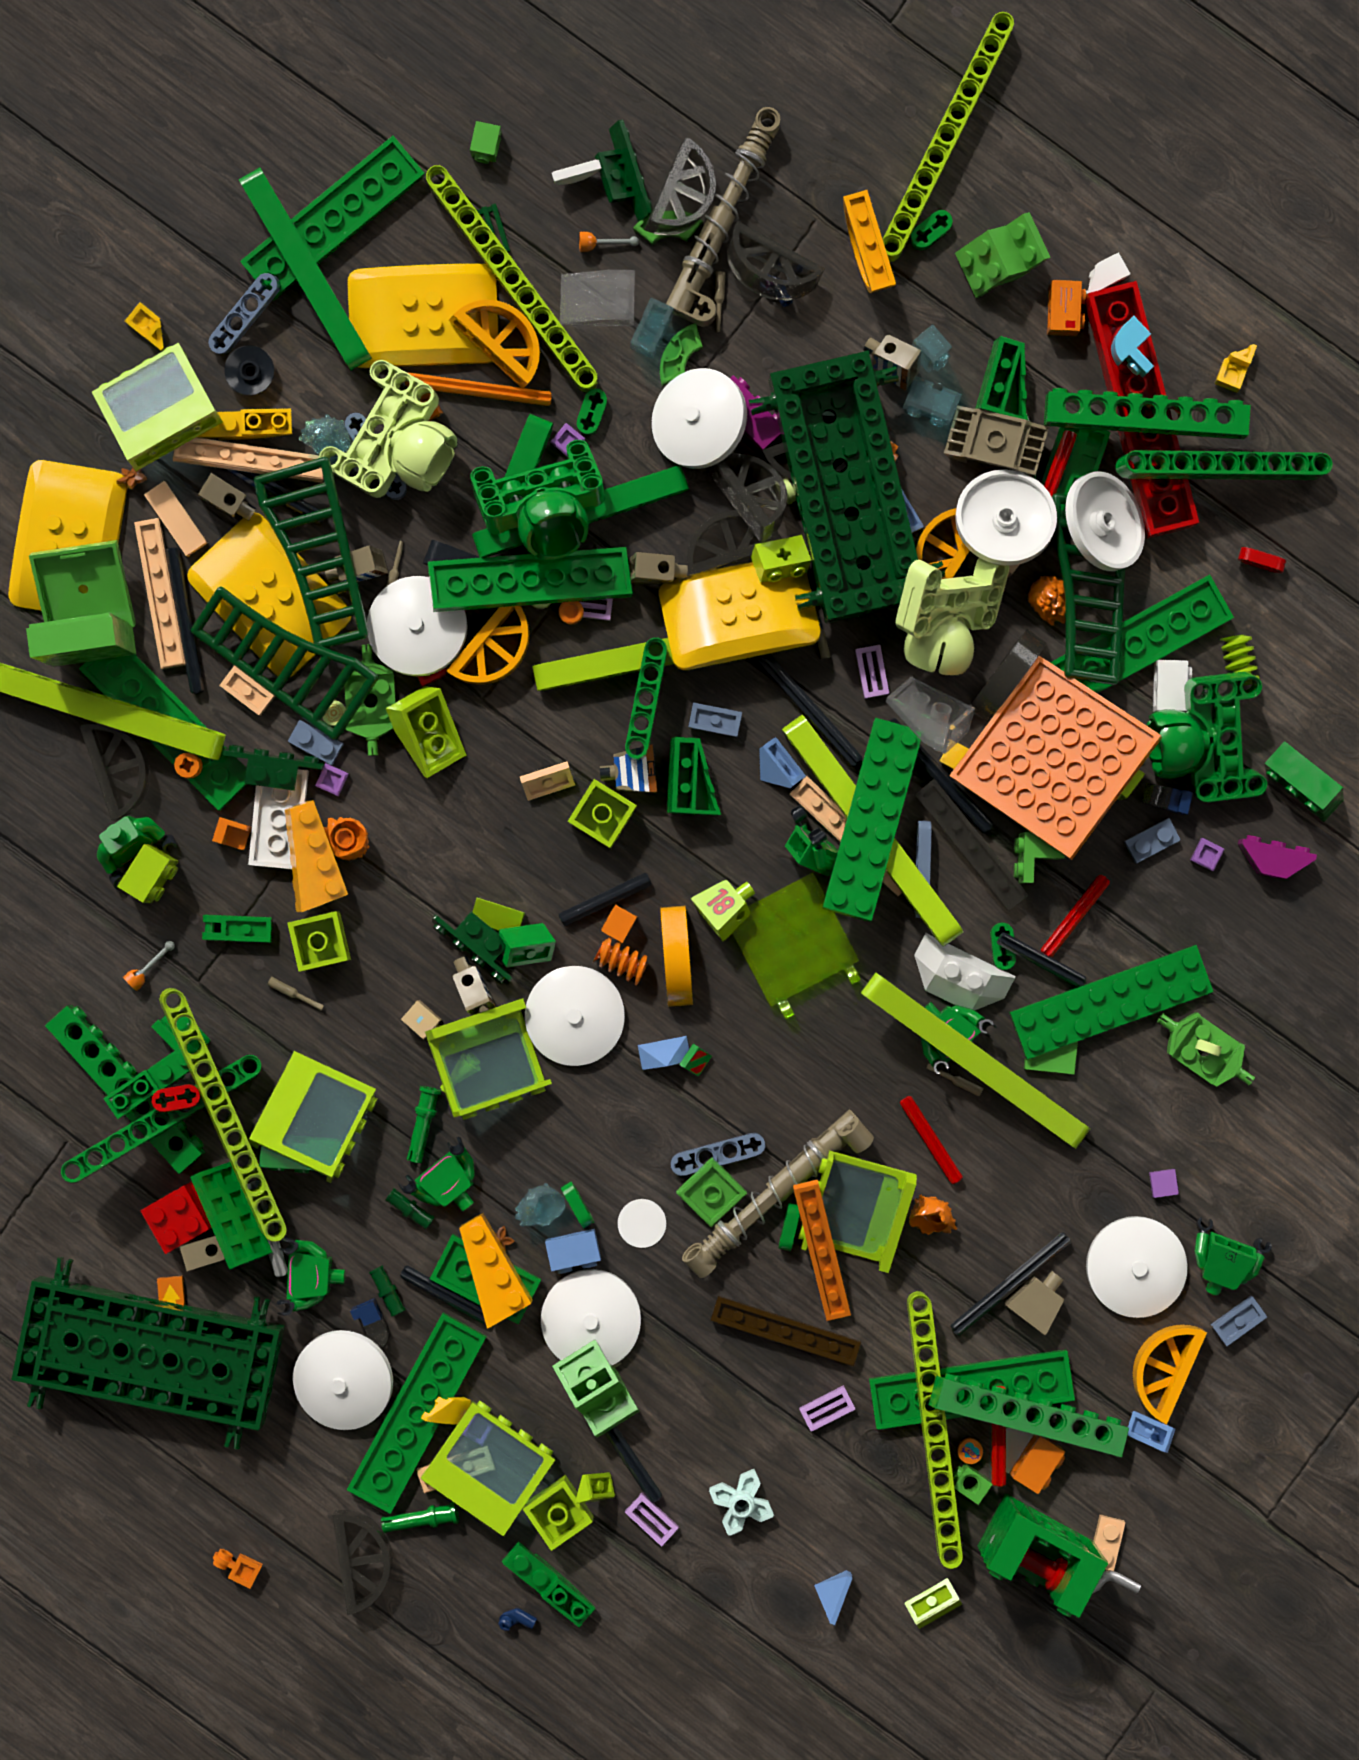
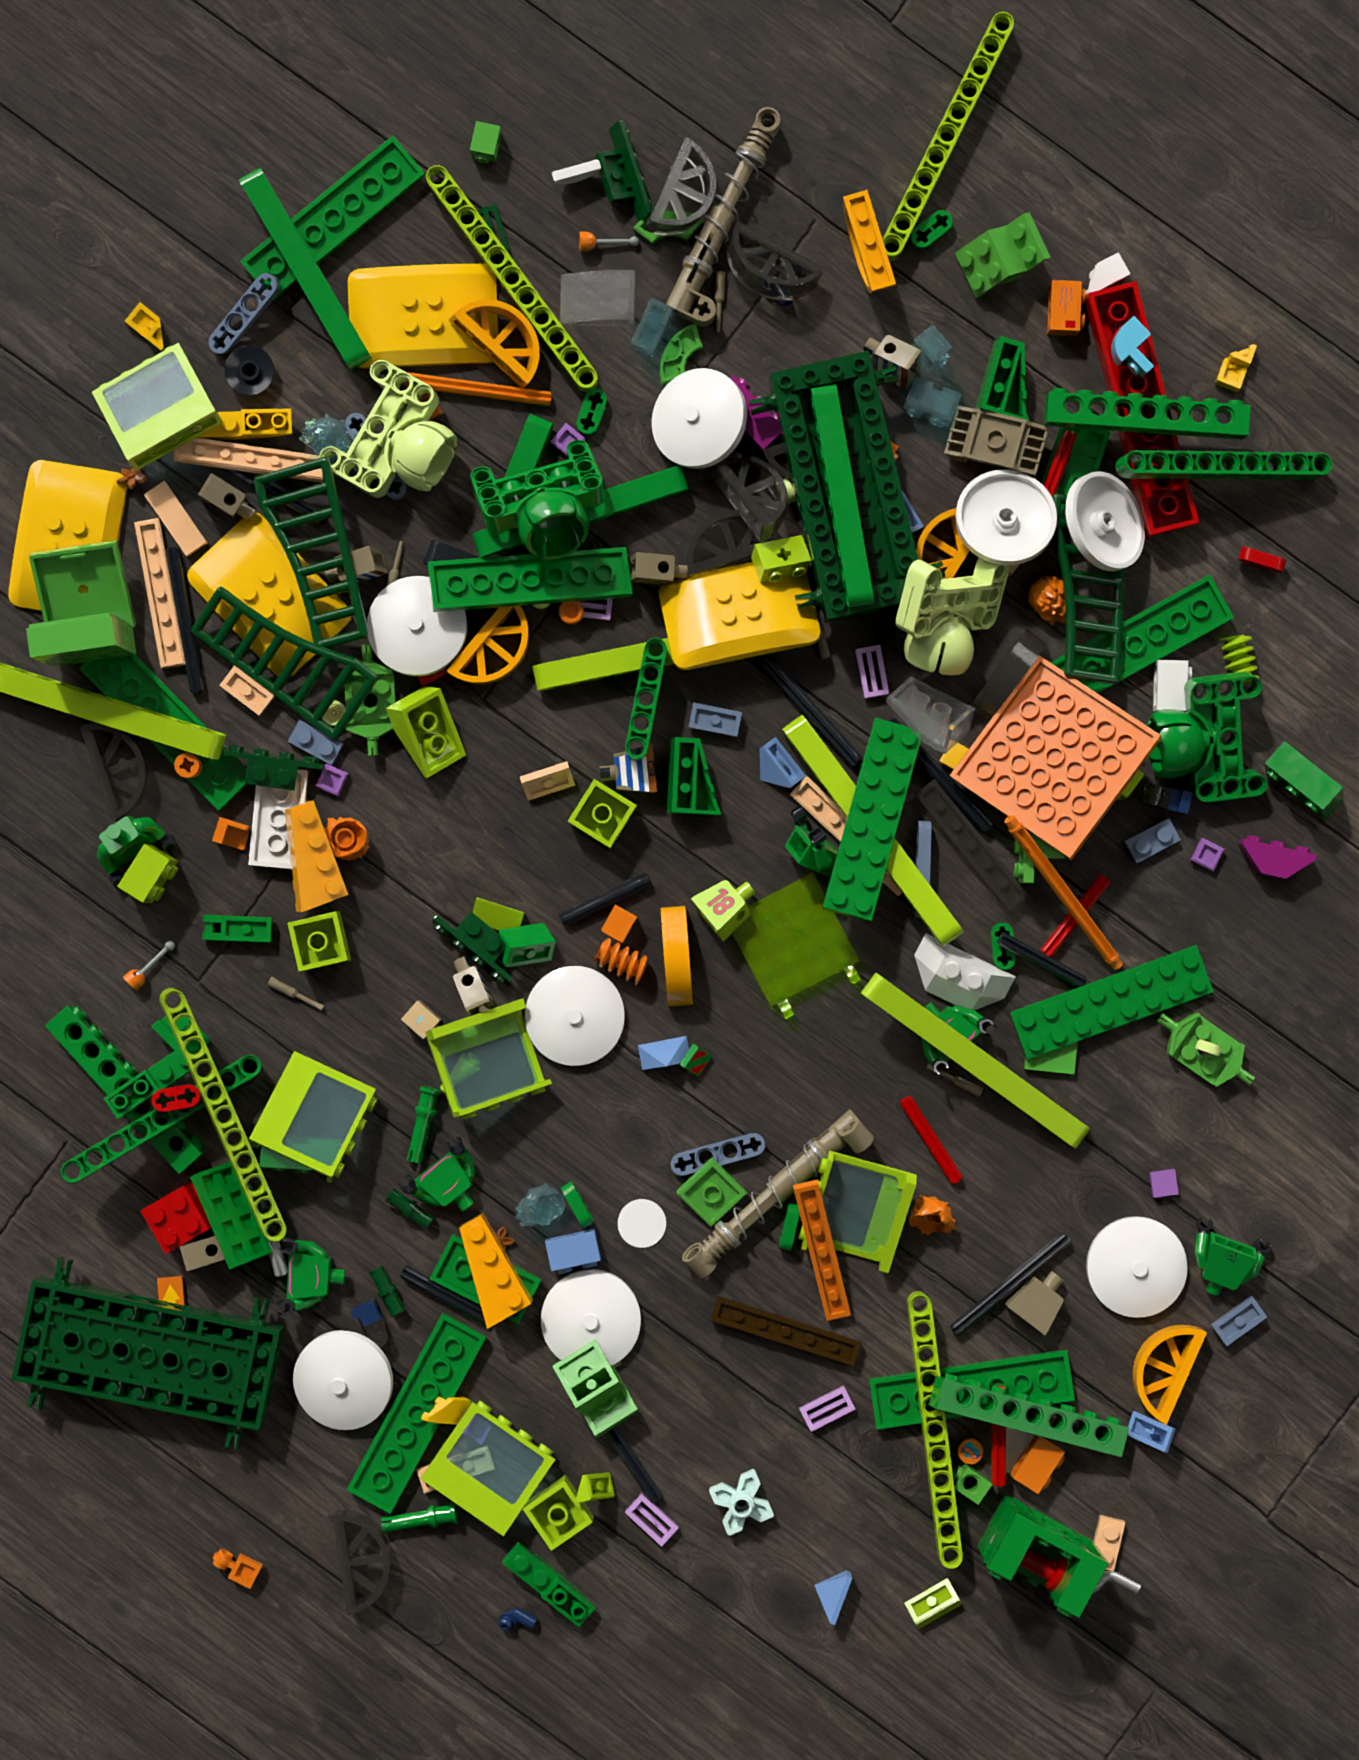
none -> green beam [810,384,874,608]
none -> orange piece [1004,815,1123,970]

